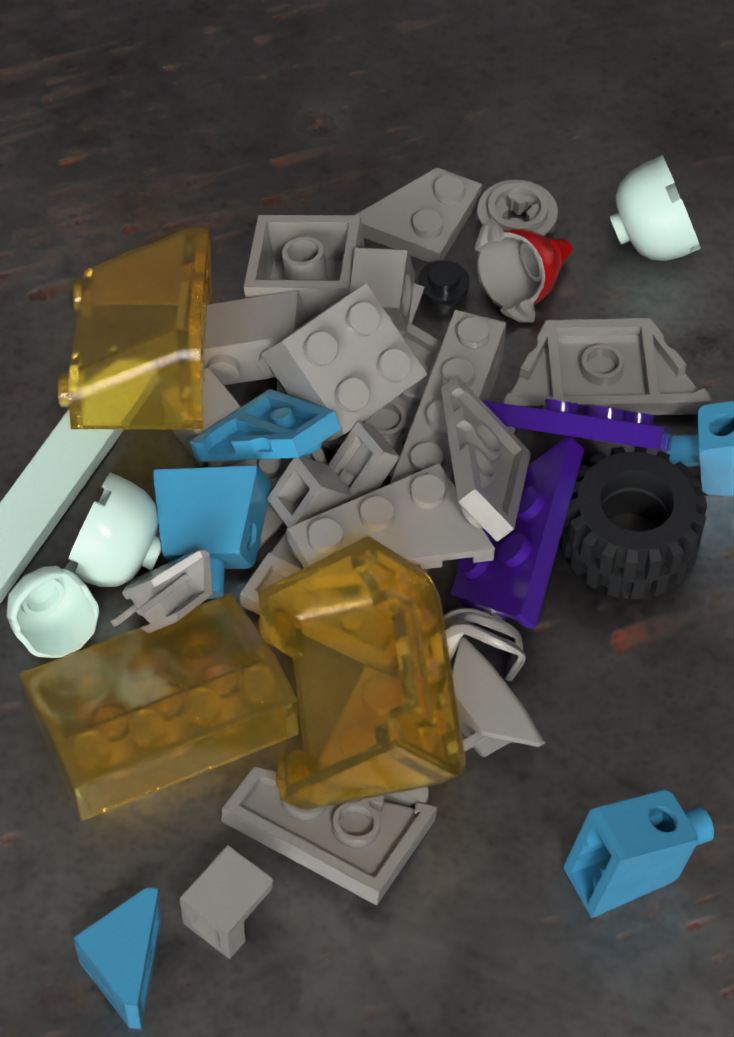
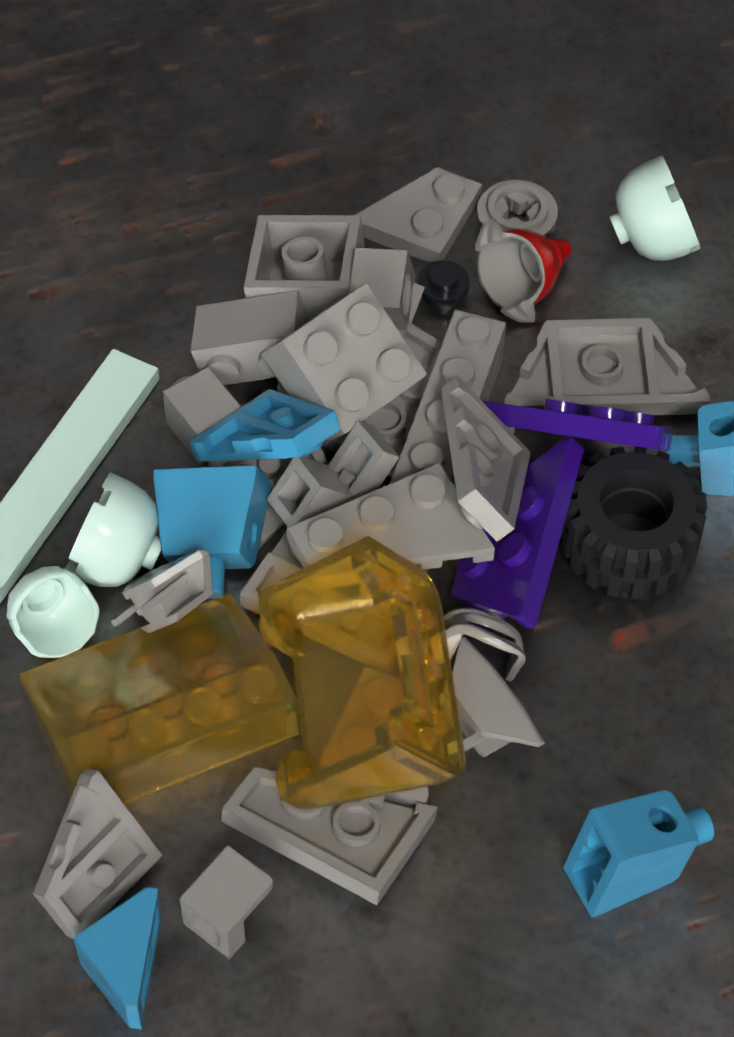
clear yellow windscreen [58,226,213,430] -> none
none -> light grey wing [33,768,163,940]

